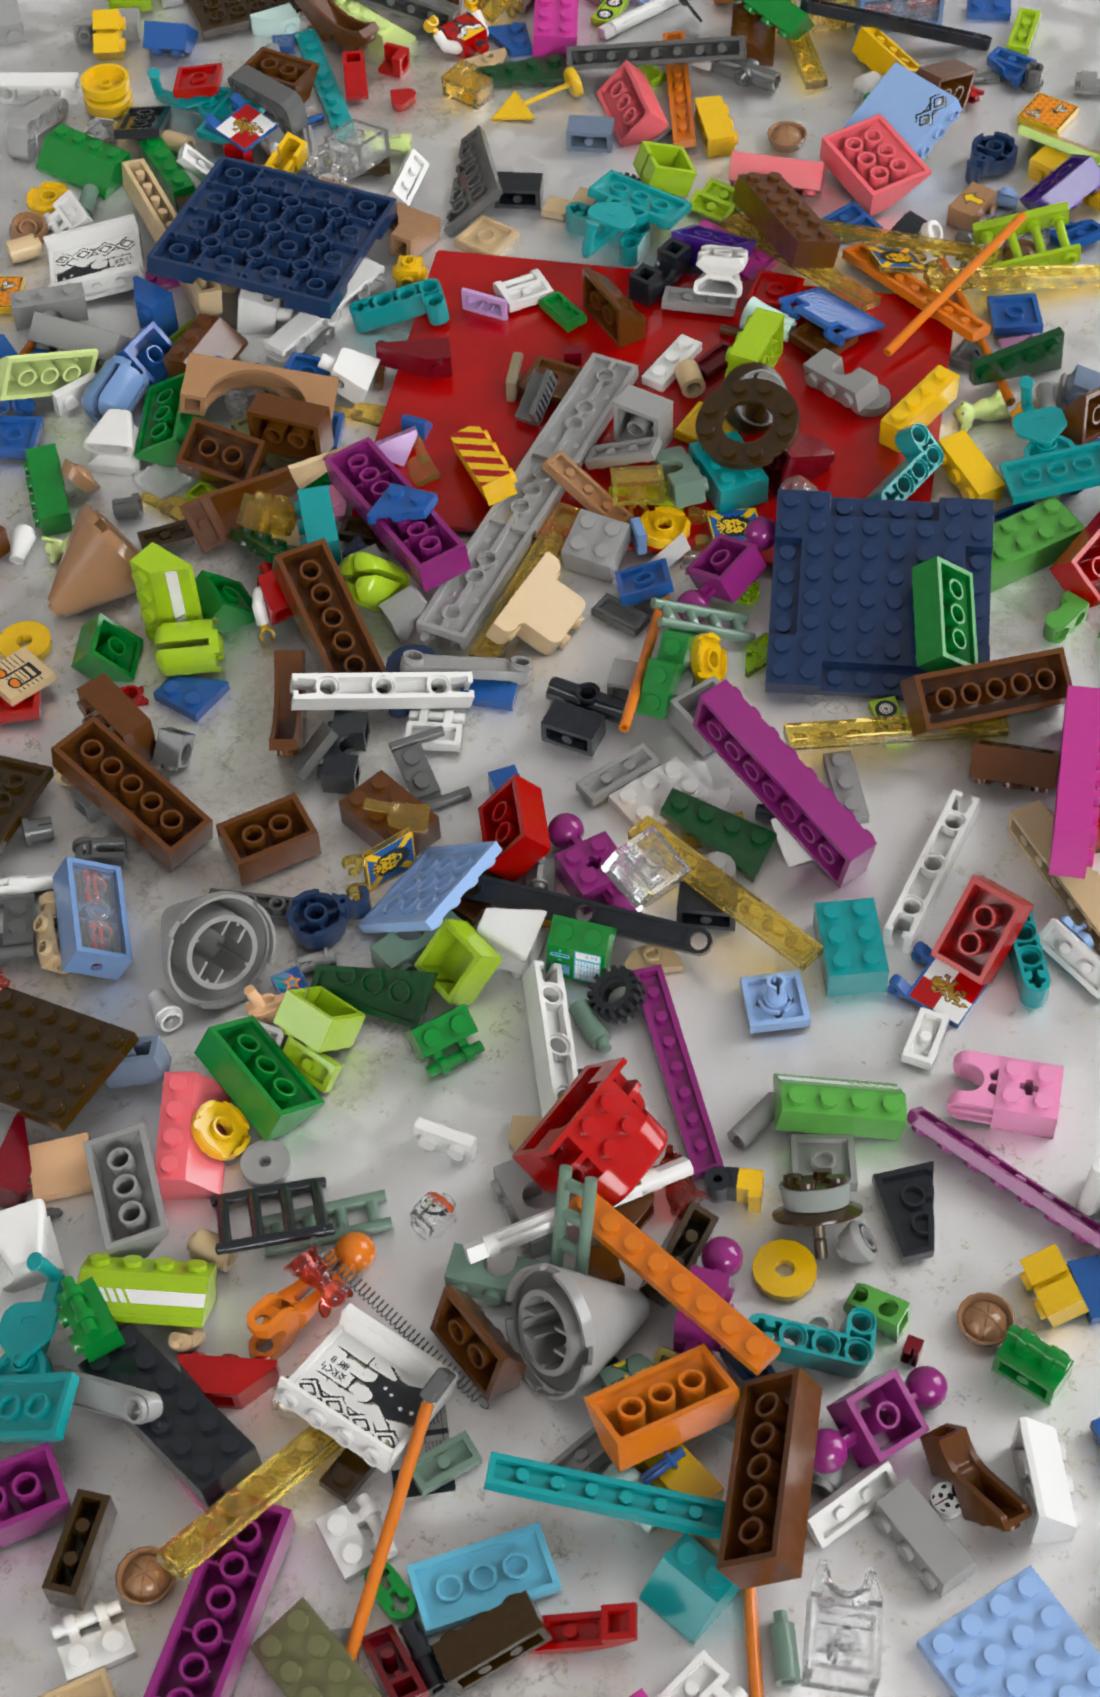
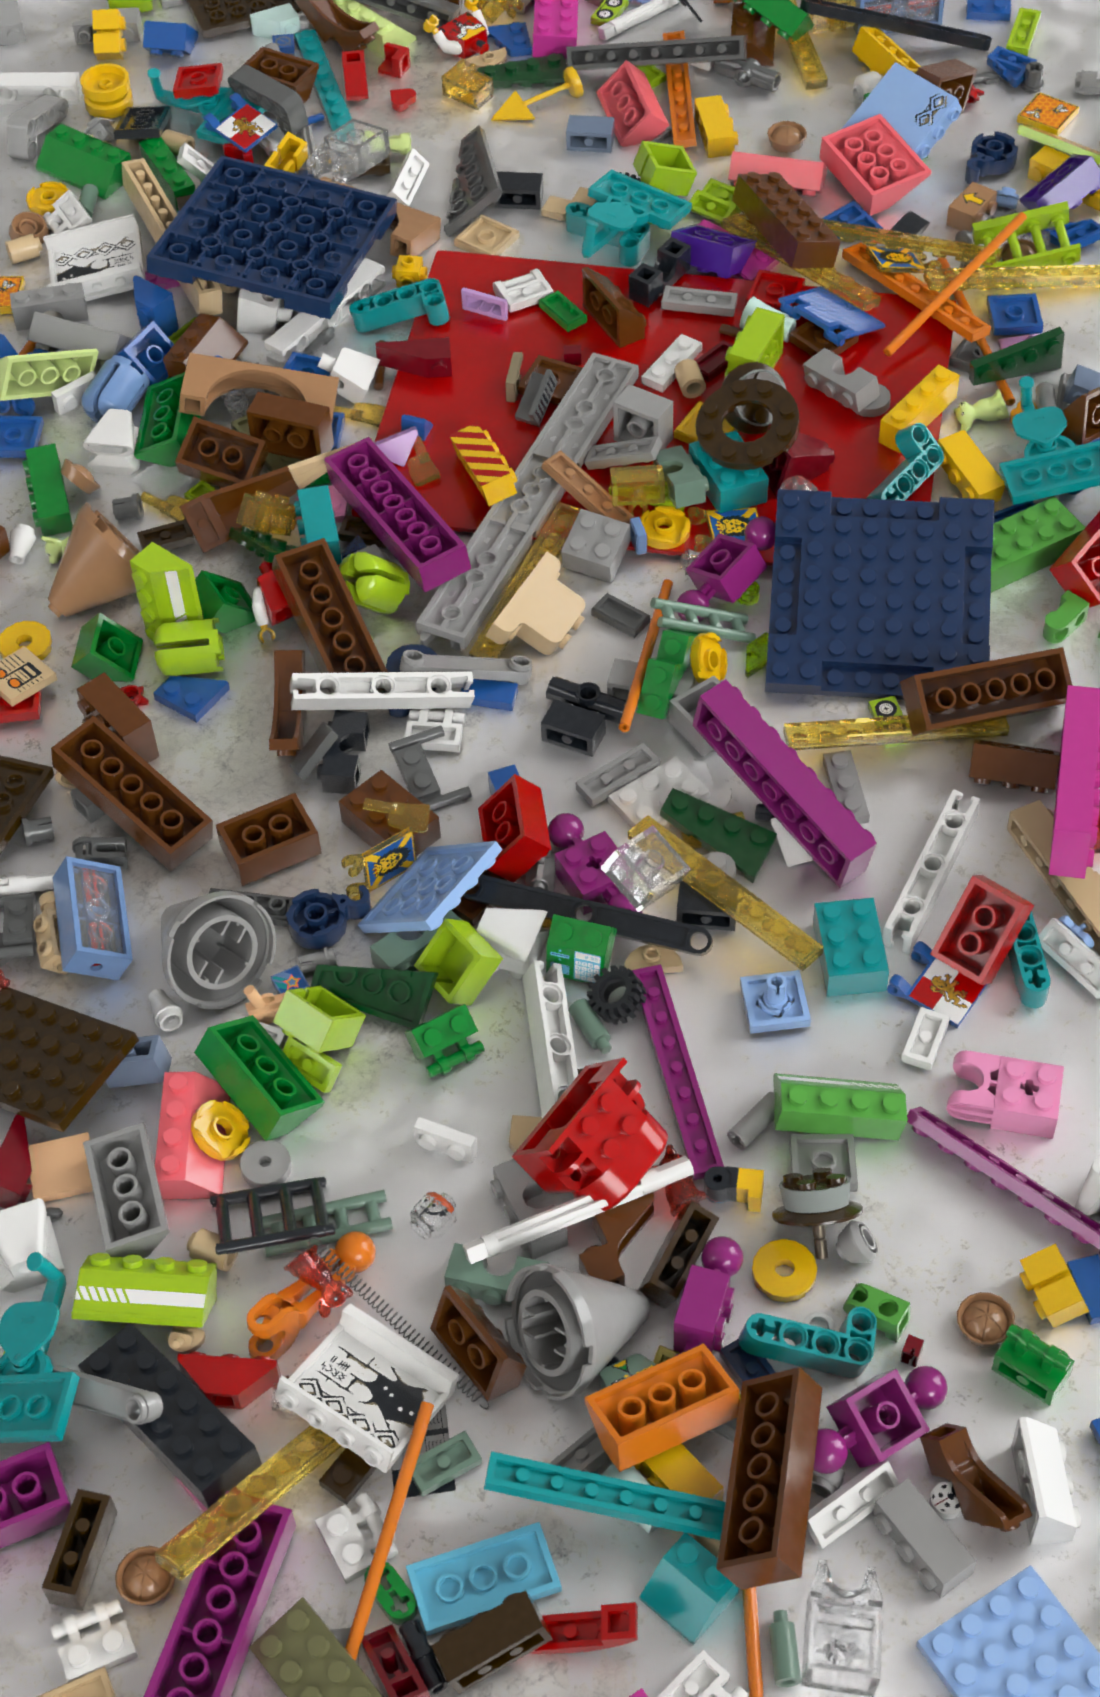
green brick [56,1276,126,1363] -> none
dark grey brick [152,727,196,771] -> none
blue wing [366,483,439,524] -> none
light grey slope [378,585,427,644] -> none
dark grey tile [419,1368,457,1403] -> none
sand green bar [550,1164,598,1275] -> none
orange plate [569,1193,781,1376] -> none
blue plate [615,558,674,606] -> none
blue piece [639,1447,686,1485] -> none
white sticker [649,533,691,568] -> none
white piece [693,244,749,298] -> none
black wing [872,1161,934,1264] -> none
green slope [912,556,978,672] -> none
white tile [921,220,943,246] -> none

